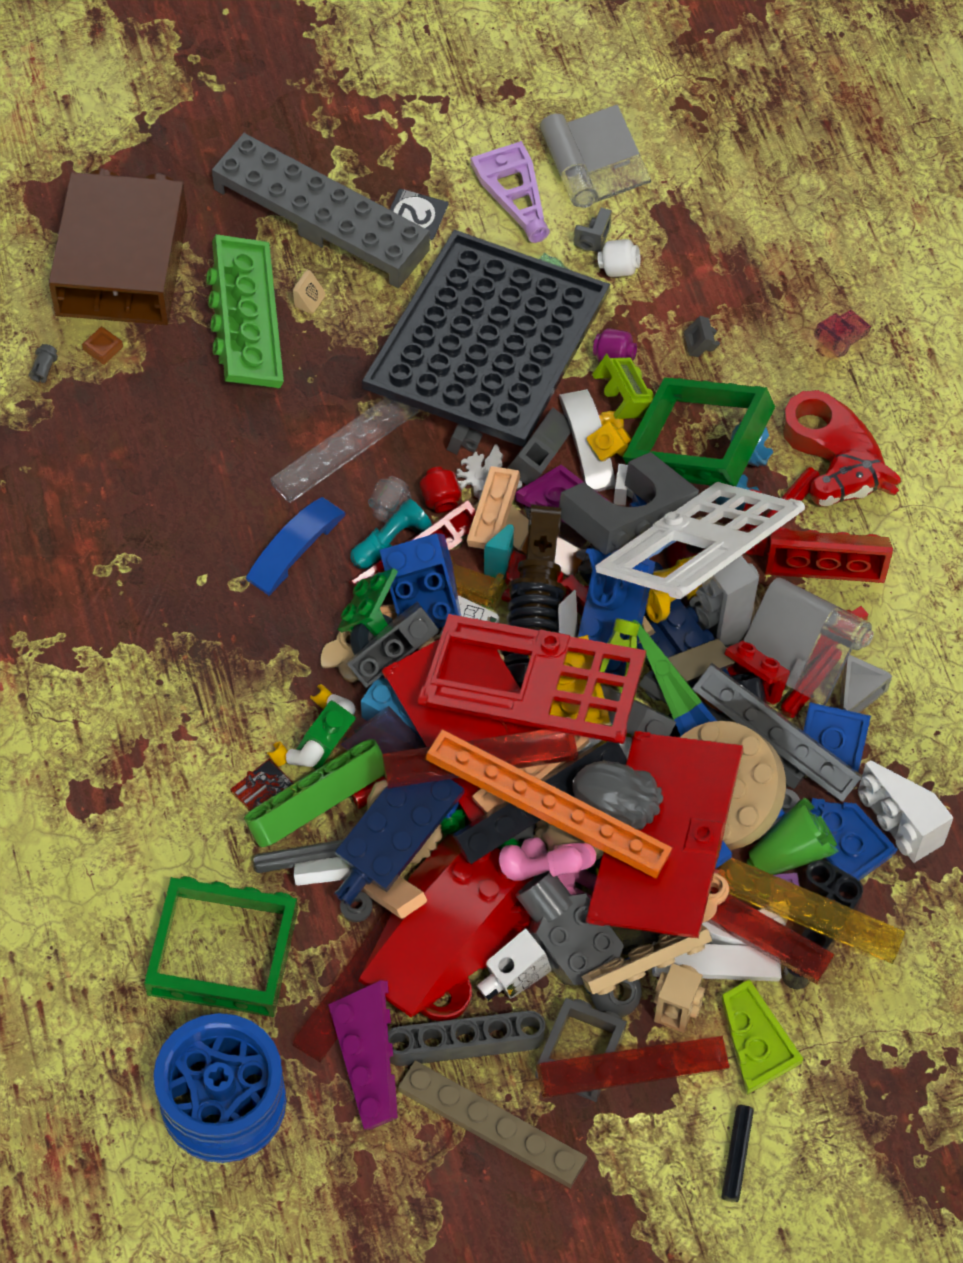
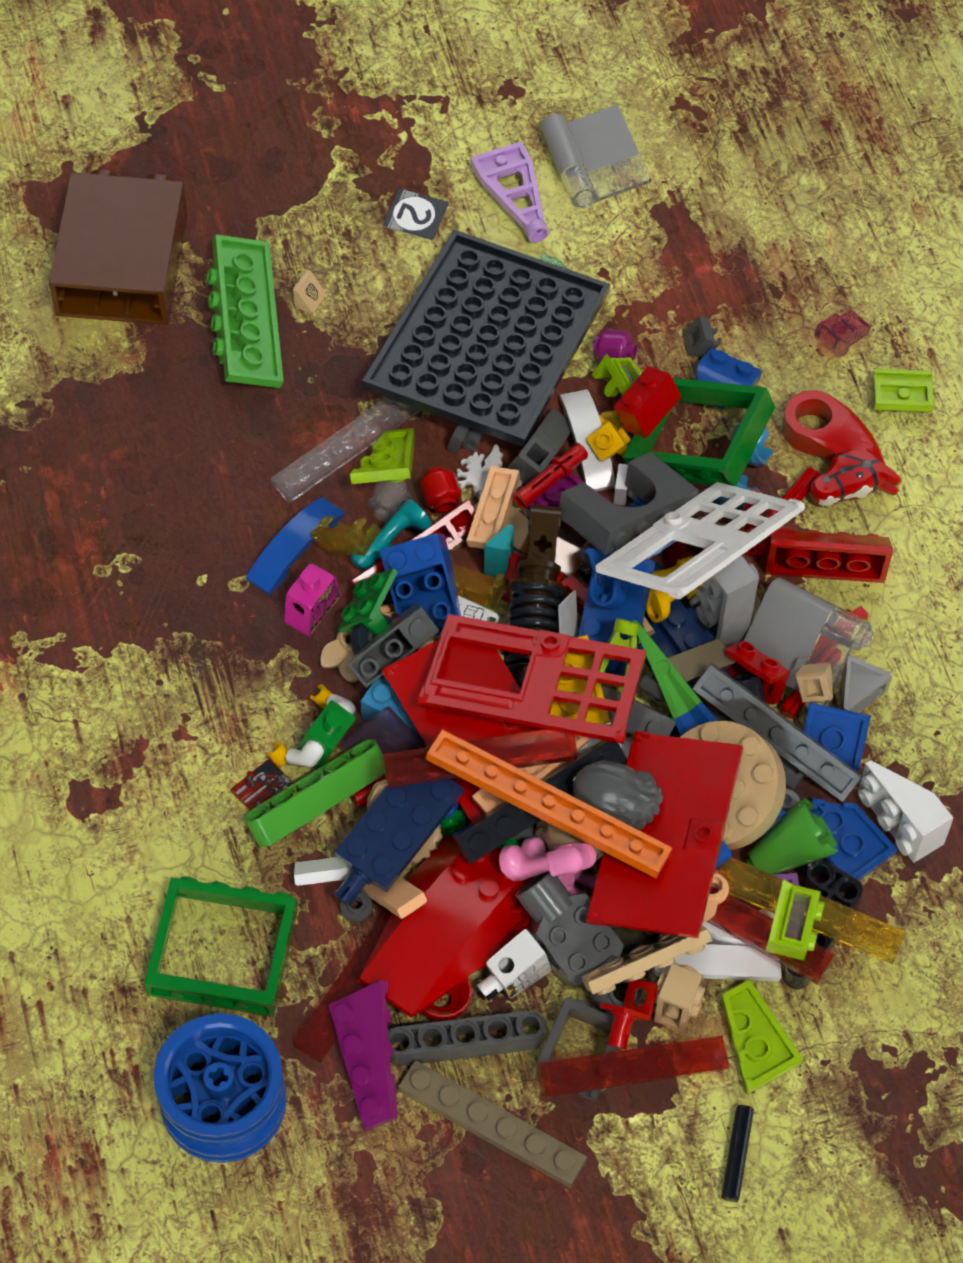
dark grey pin [29,344,58,383] -> none
dark orange tile [82,326,123,365] -> none
dark grey piece [212,133,430,289] -> none
dark grey axle [253,839,345,873] -> none
dark grey bracket [574,208,612,252] -> none
white head [598,239,641,277] -> none
none -> dark pink torso [284,564,341,637]
none -> clear yellow hinge [309,515,381,556]
none -> lime wing [350,428,415,484]
none -> red pin [513,443,588,509]
none -> red bracket [600,980,658,1050]
none -> red brick [613,366,682,438]
none -> blue slope [694,348,763,408]
none -> lime window [766,879,825,961]
none -> tan slope [795,663,833,702]
none -> lime plate [873,369,934,412]

